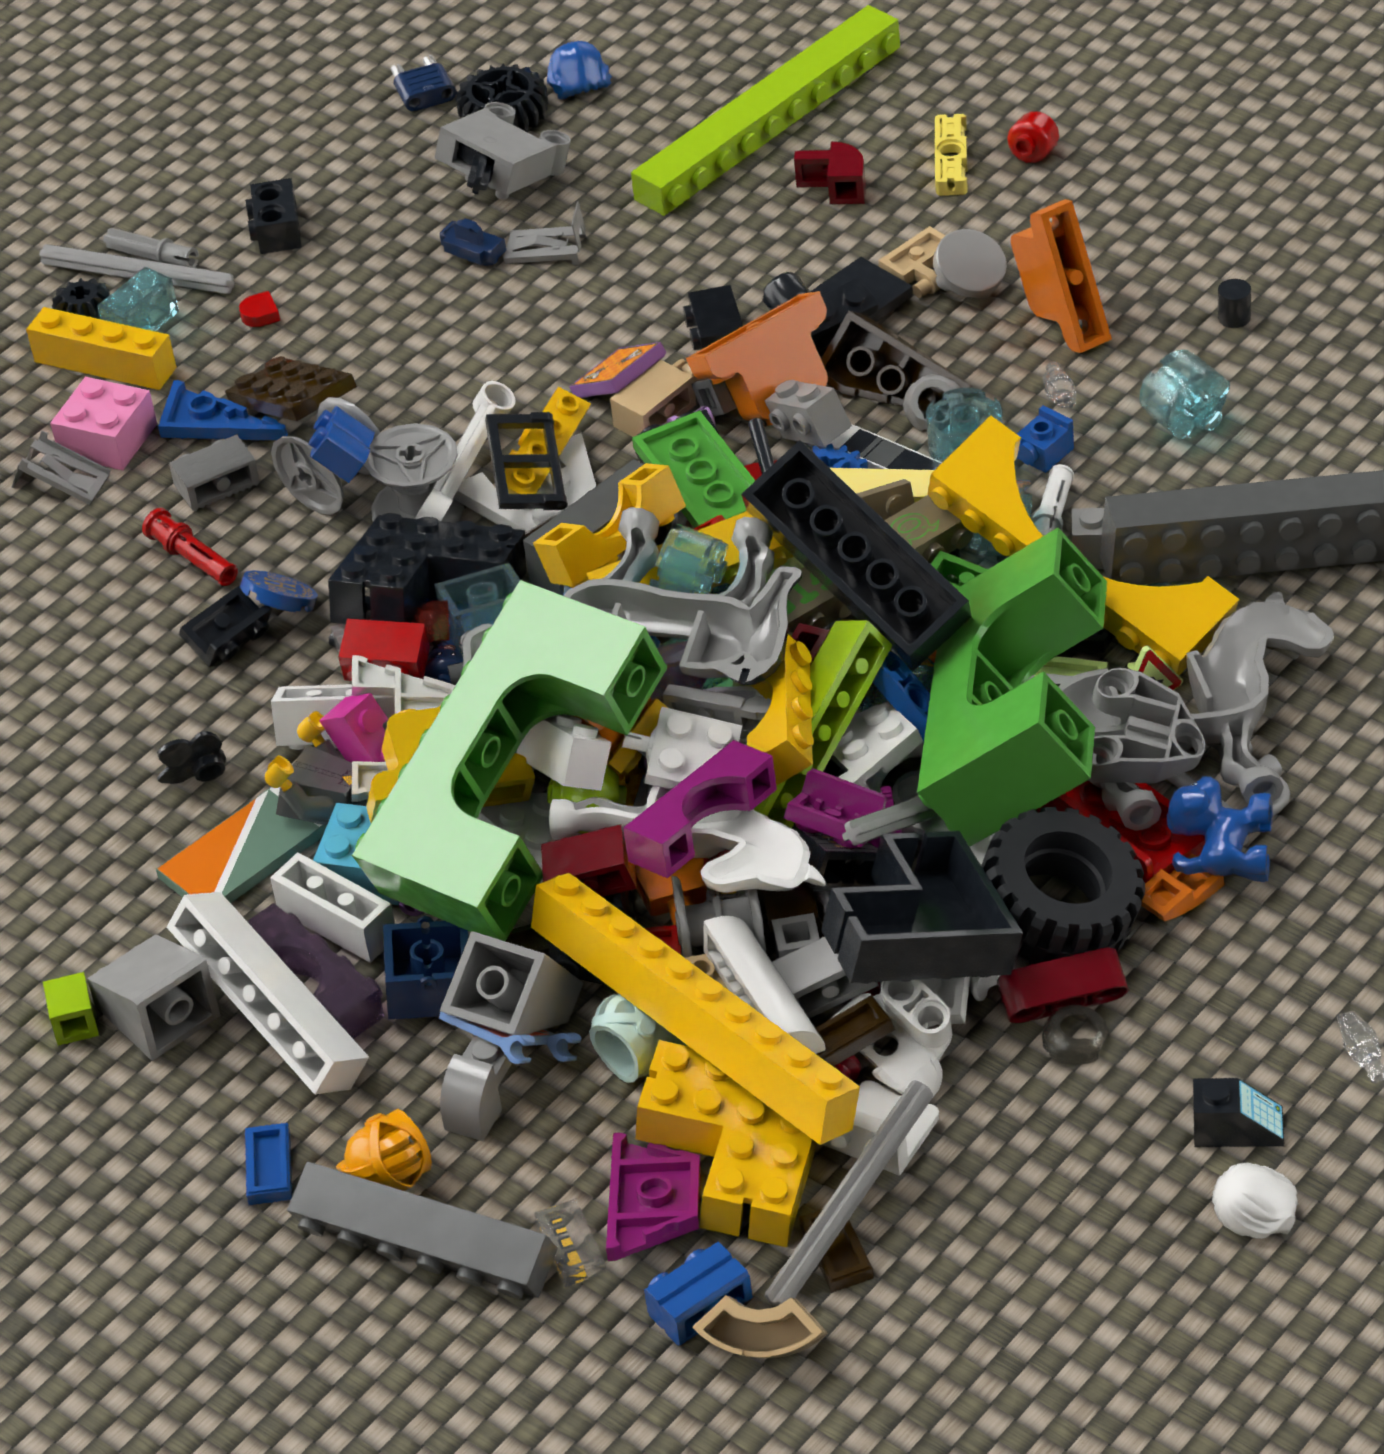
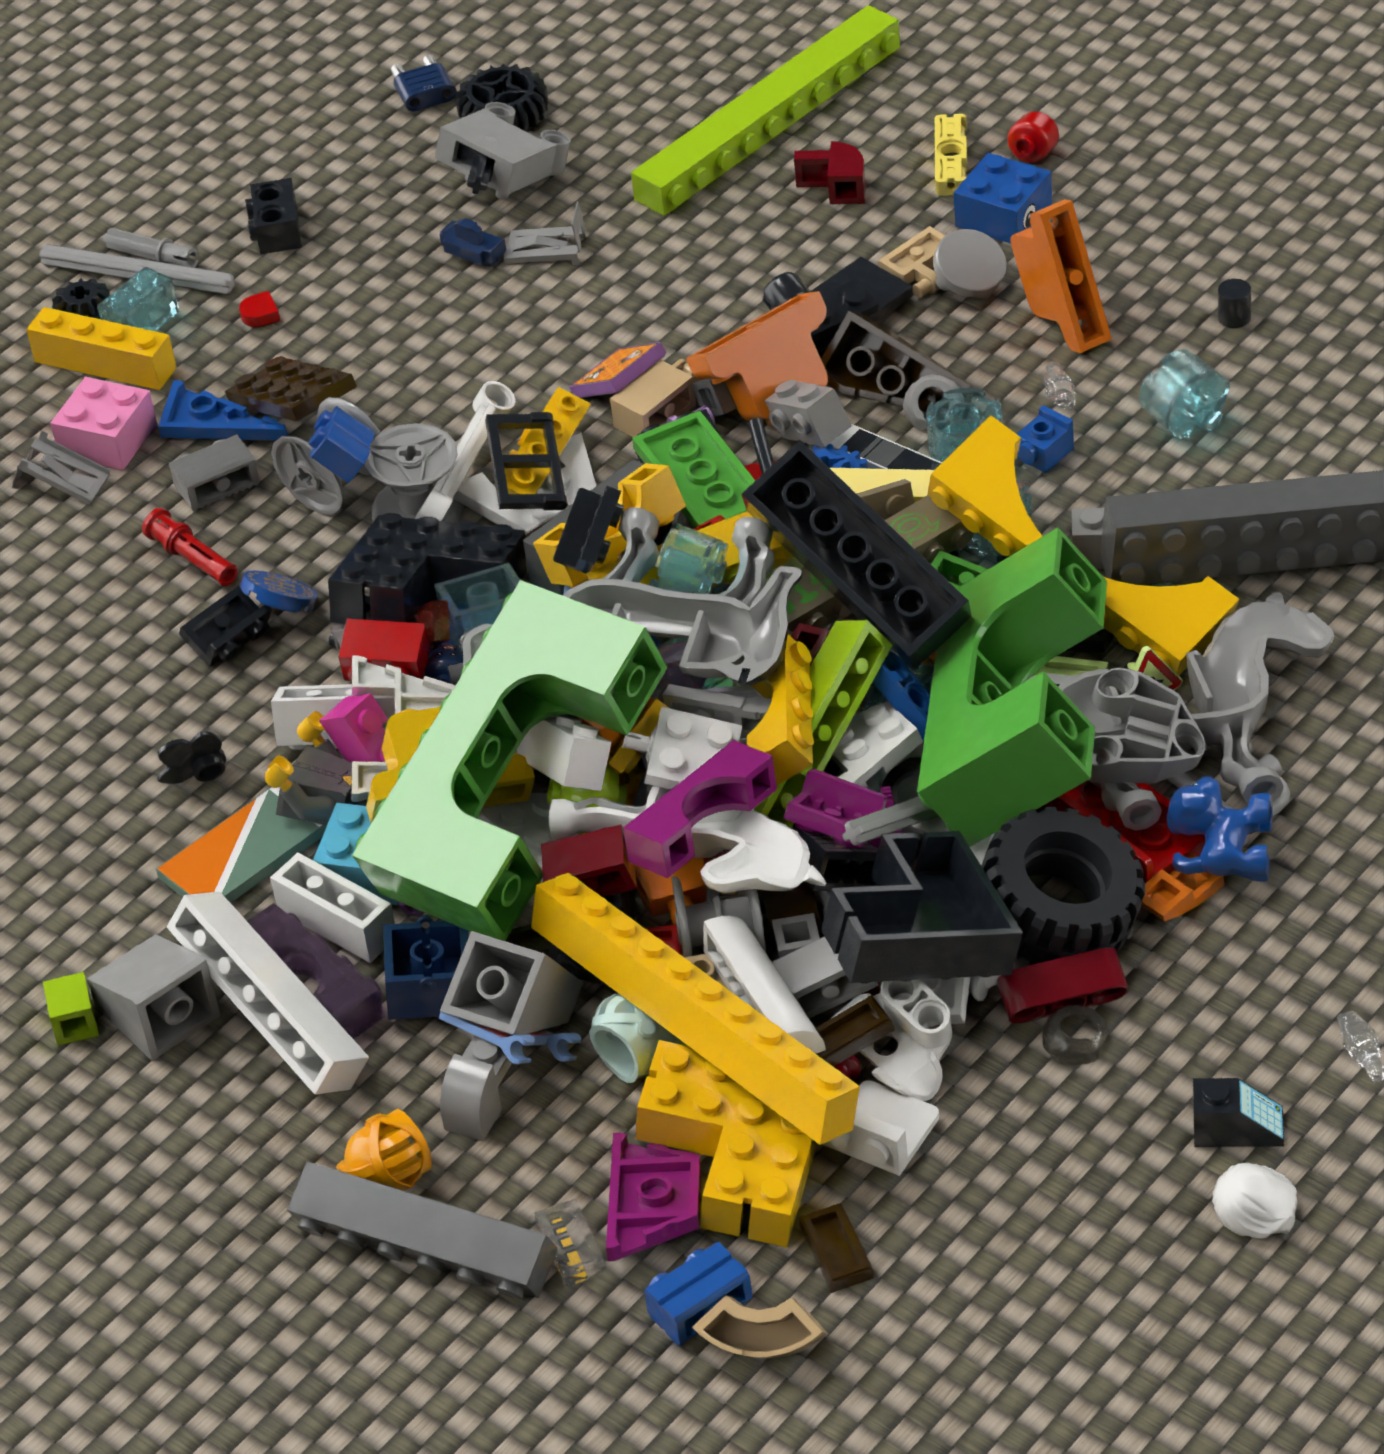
blue tile [245,1123,292,1205] -> none
blue hair [547,41,612,100] -> none
black brick [683,285,743,350] -> none
light grey axle [765,1080,933,1307] -> none
white pin [1032,464,1074,536] -> none
none -> black bracket [553,486,624,574]
none -> blue brick [953,153,1052,244]

